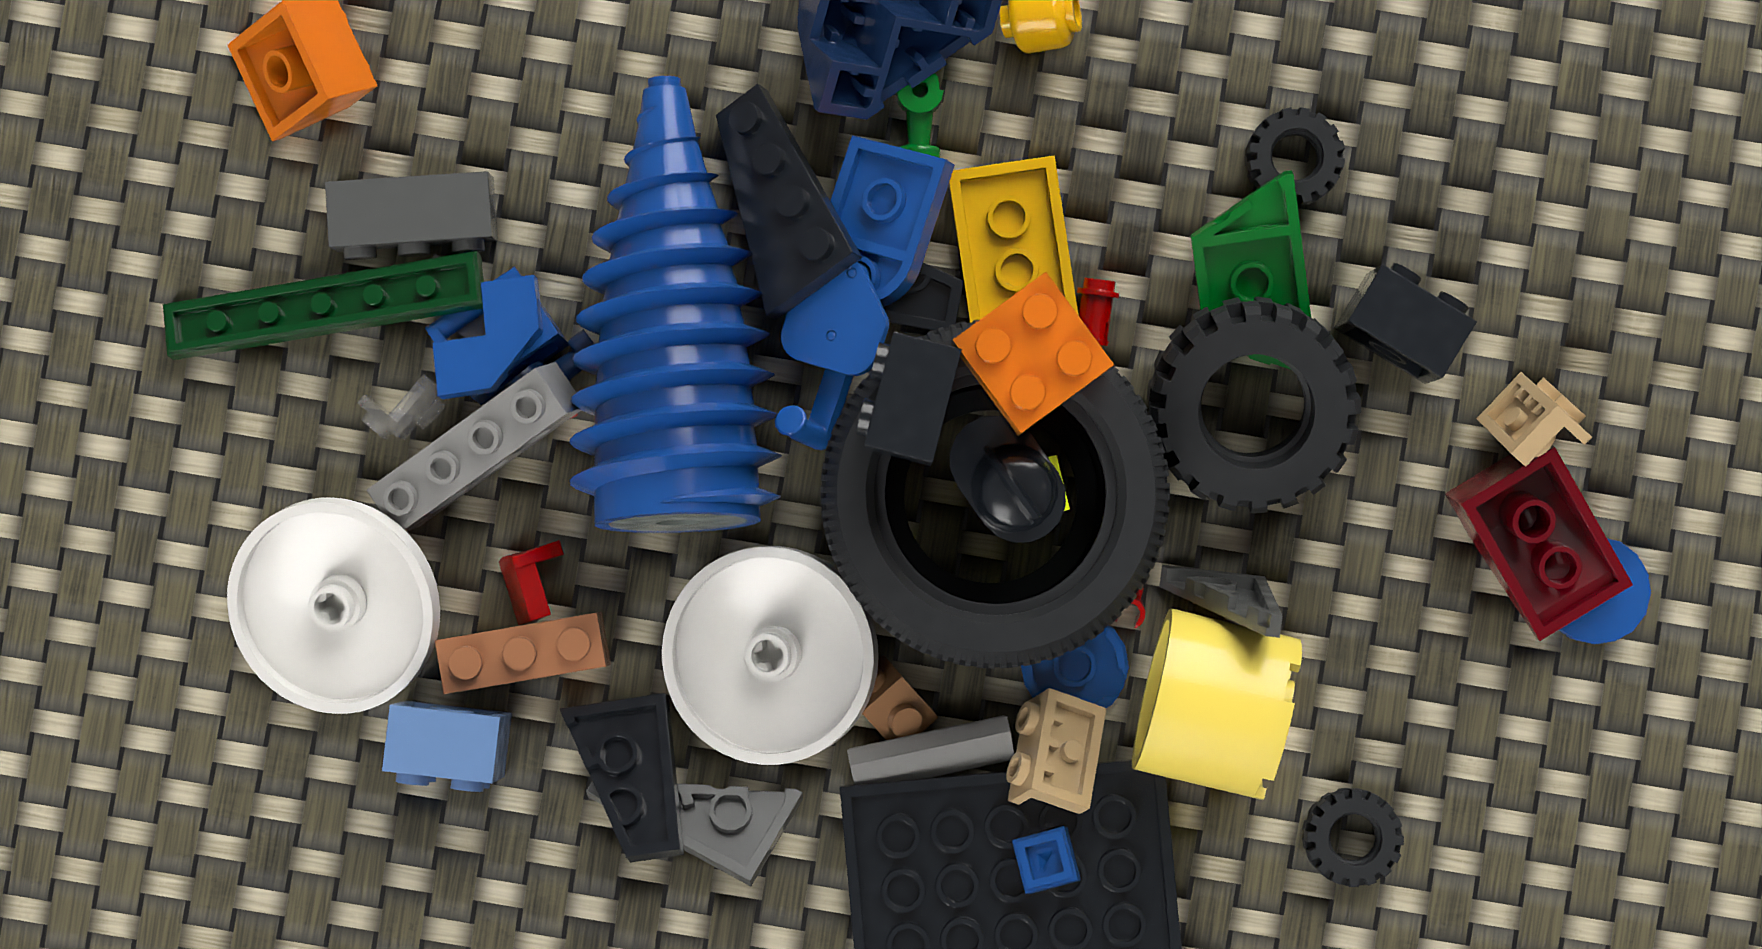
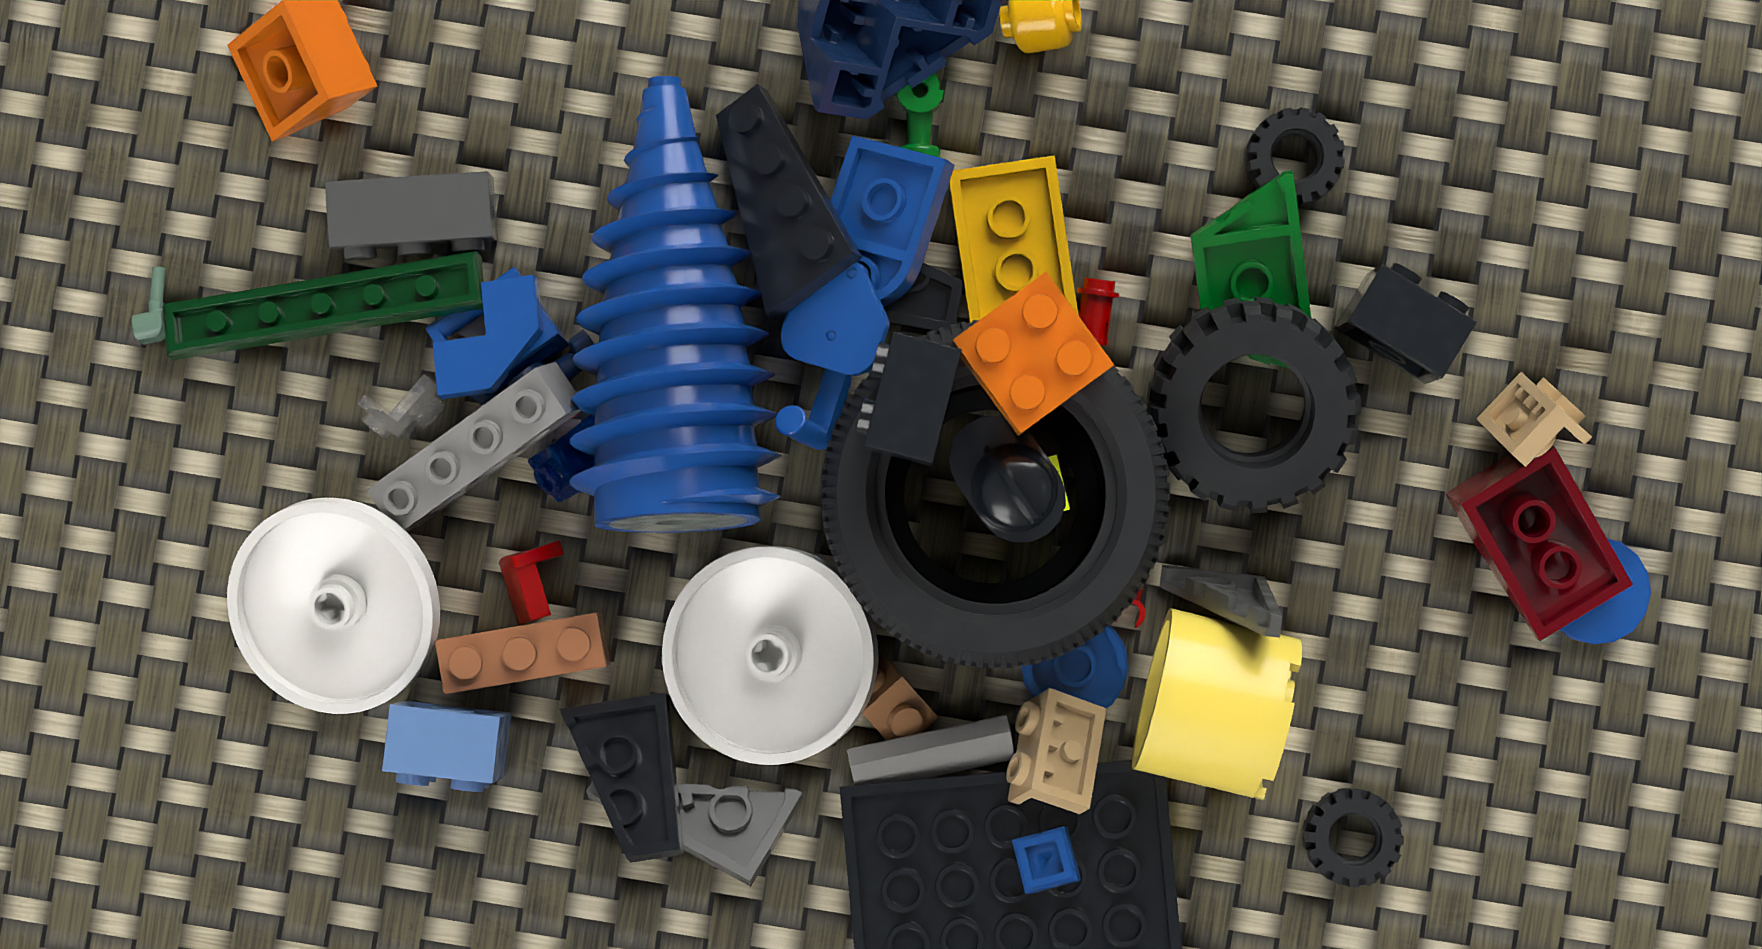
none -> sand green hand [132,267,166,345]
none -> clear blue bracket [528,414,595,503]

